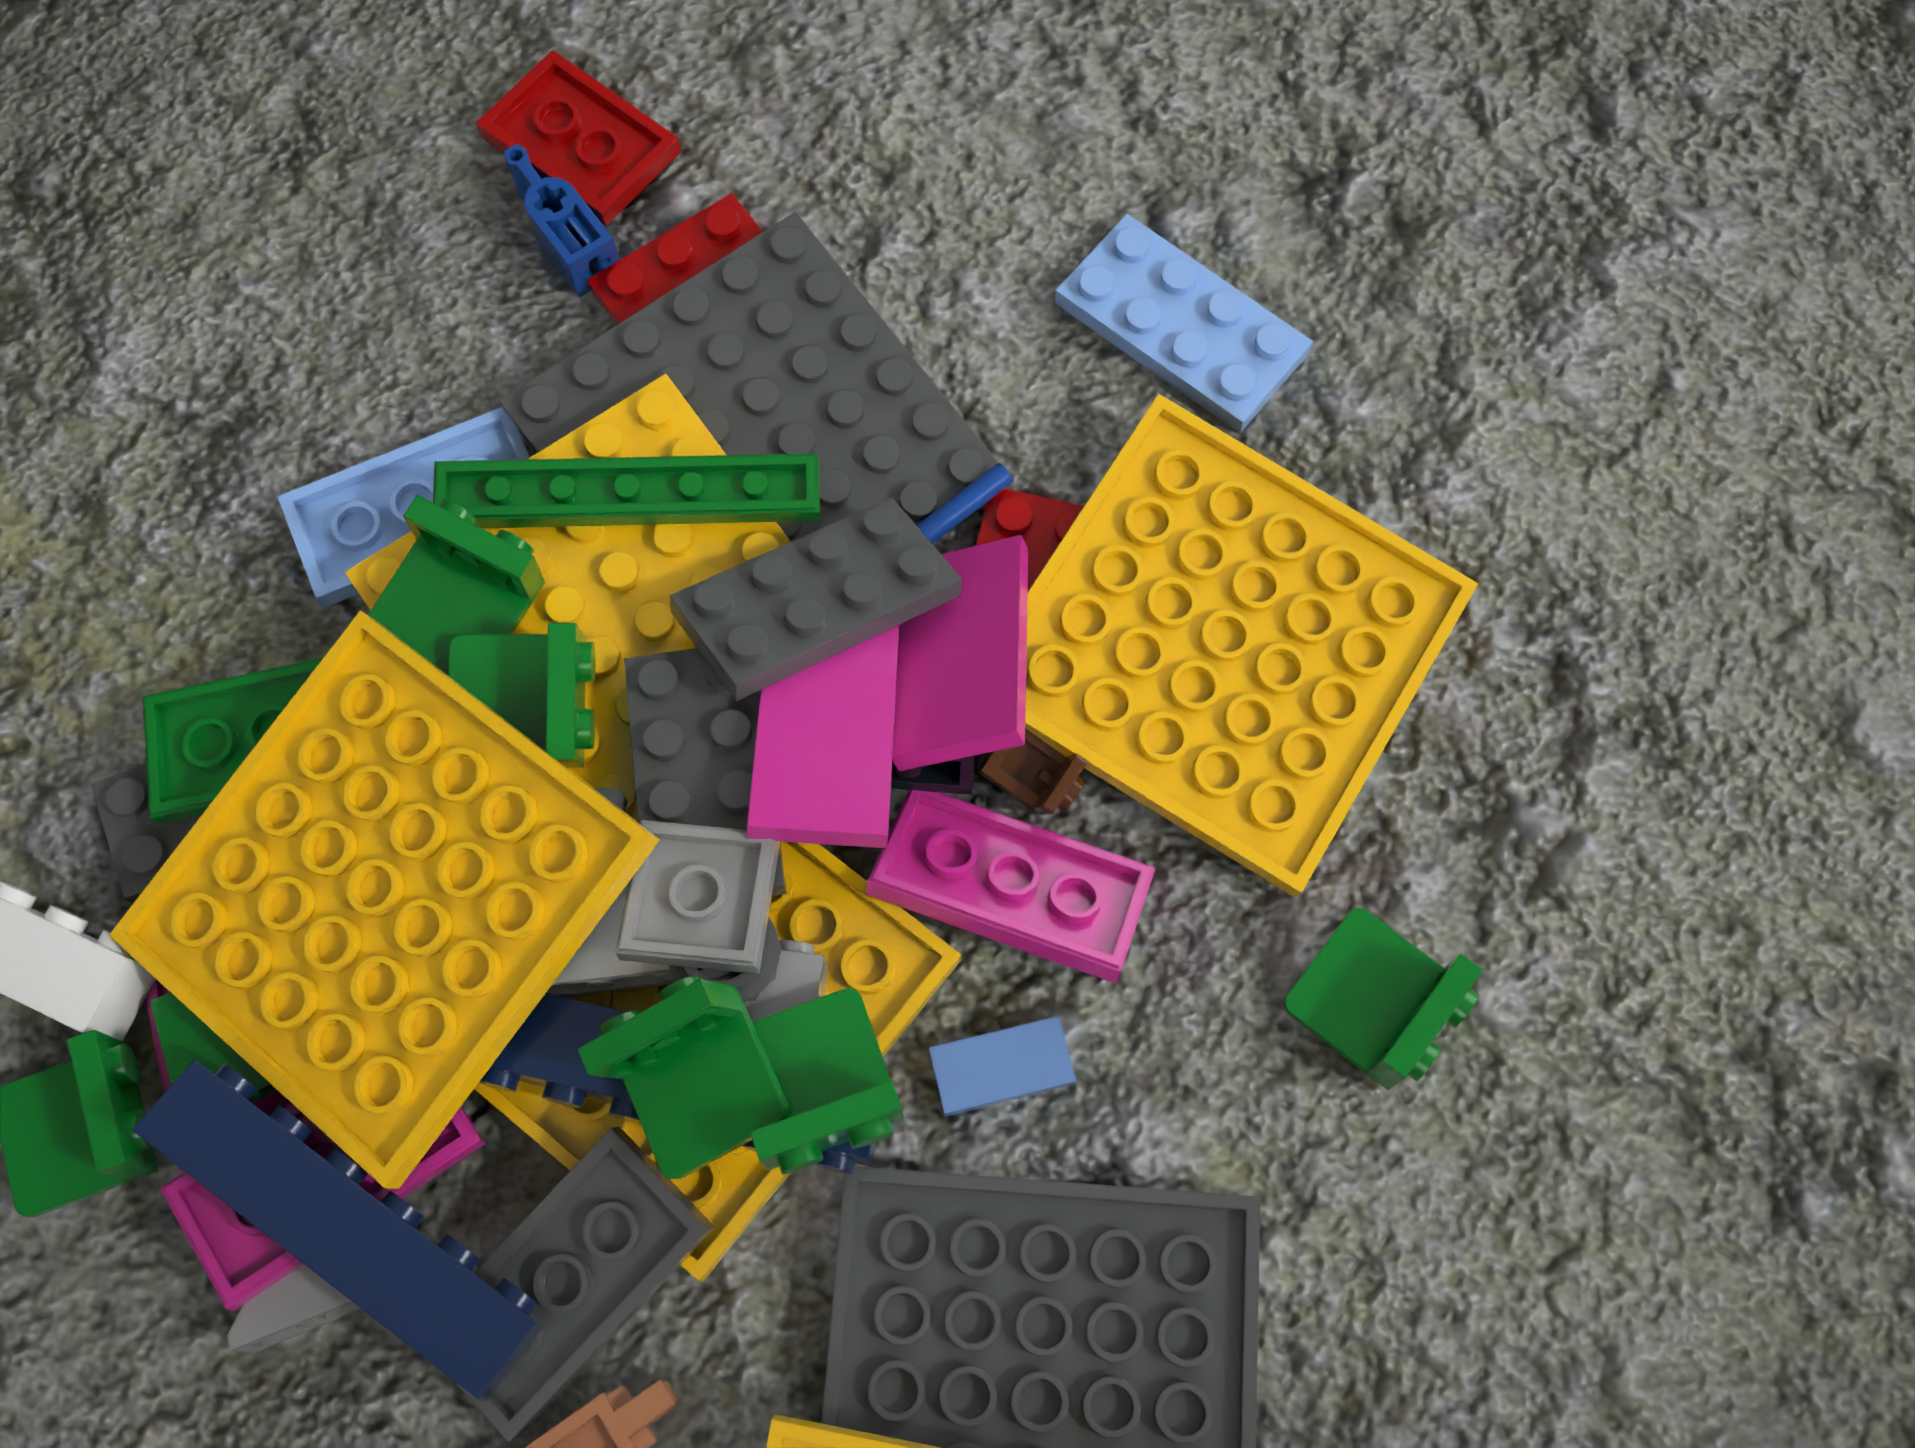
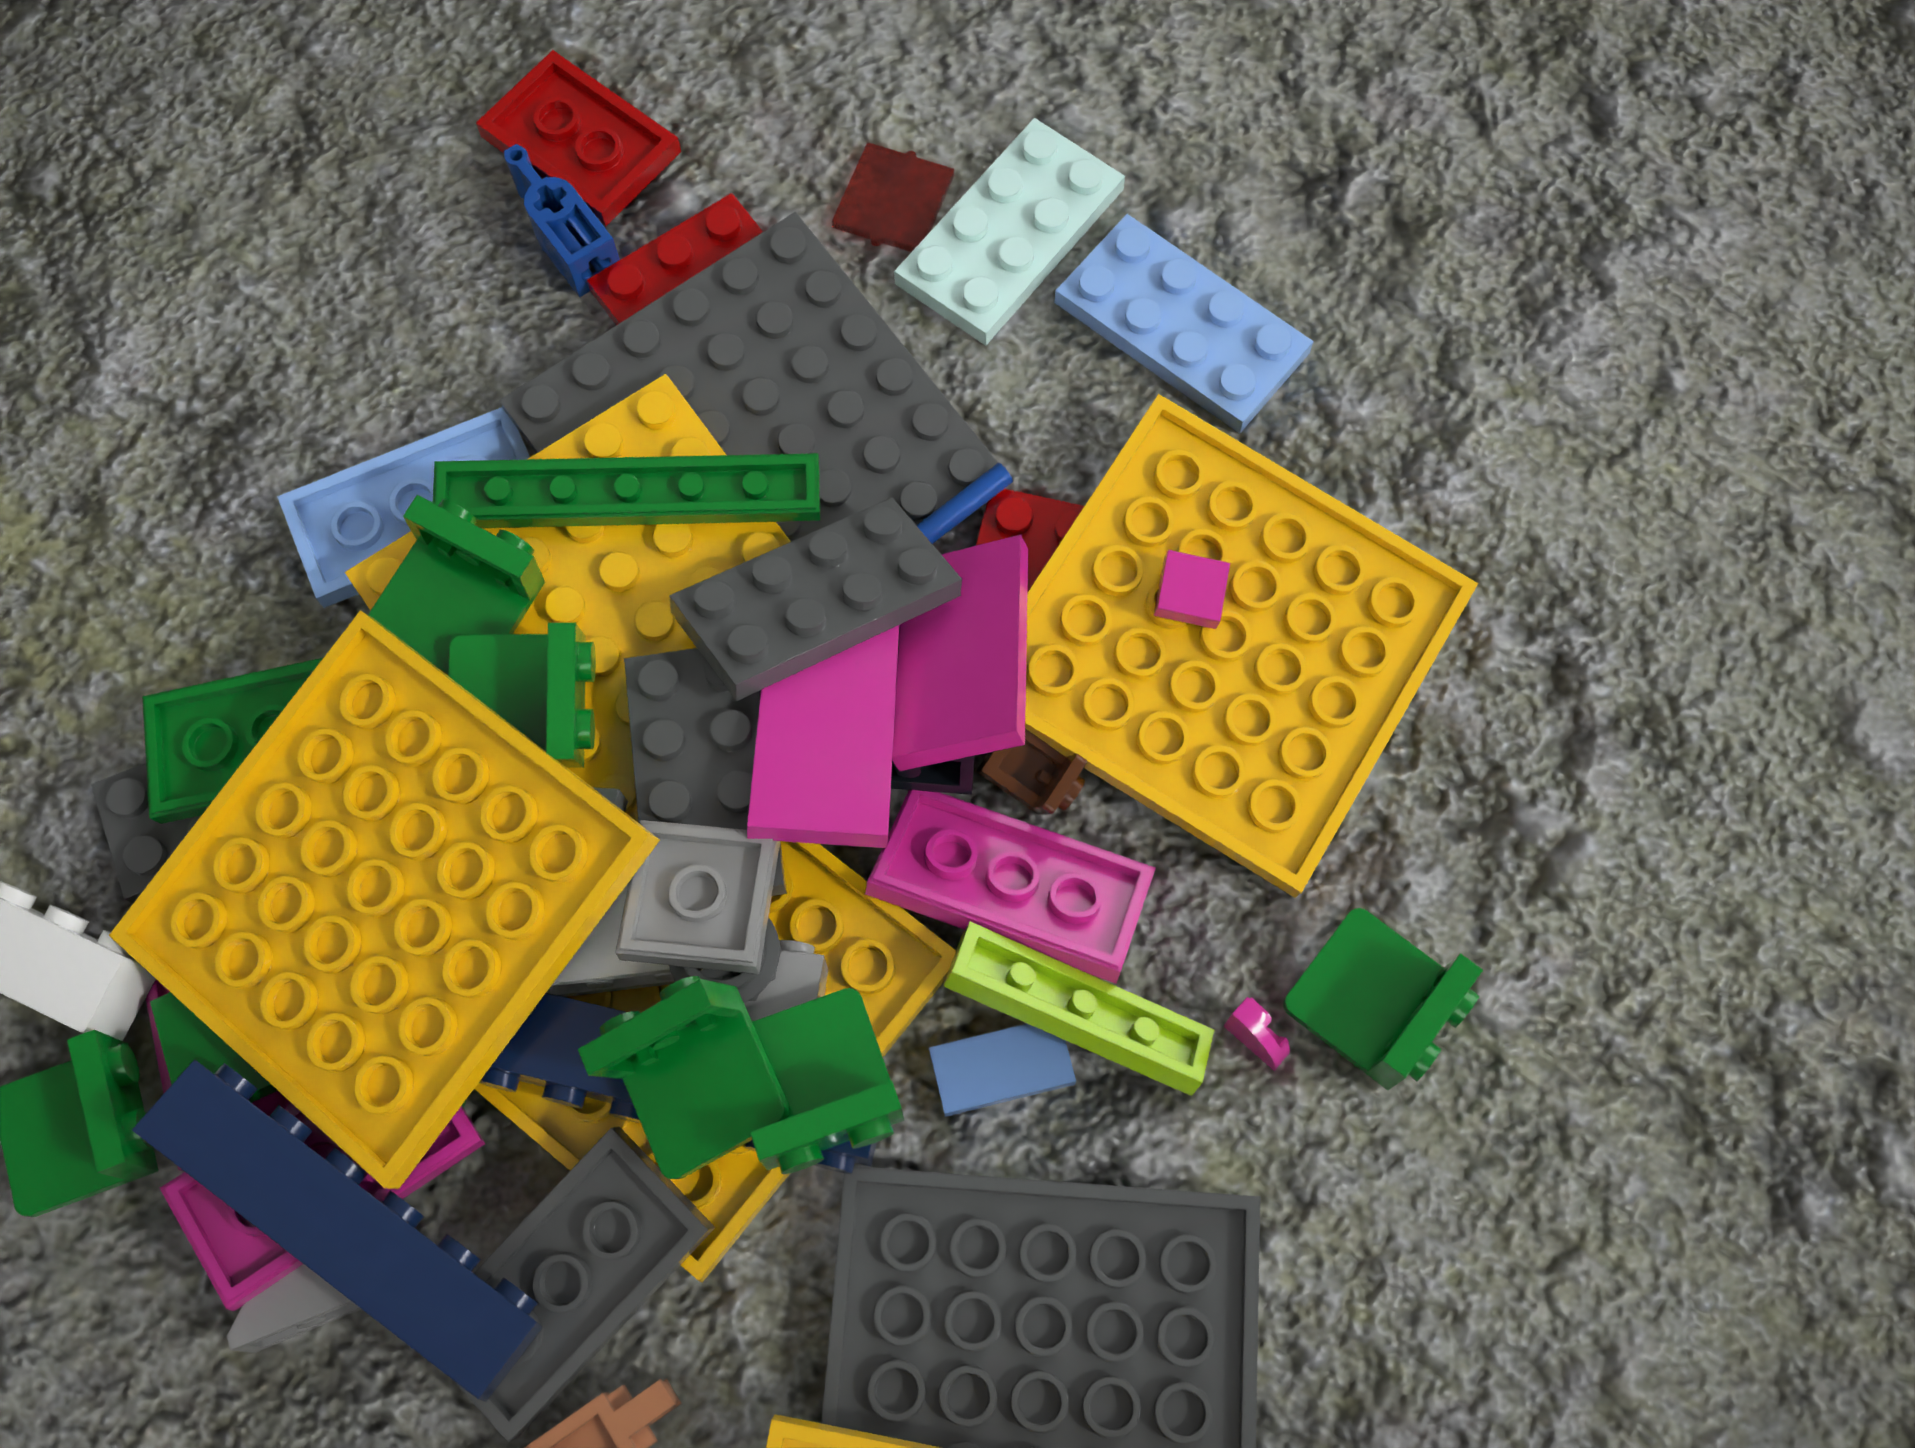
none -> clear red piece [832,142,955,252]
none -> light aqua plate [894,118,1125,346]
none -> lime plate [943,921,1214,1096]
none -> dark pink tile [1154,550,1230,629]
none -> dark pink tile [1224,996,1290,1071]

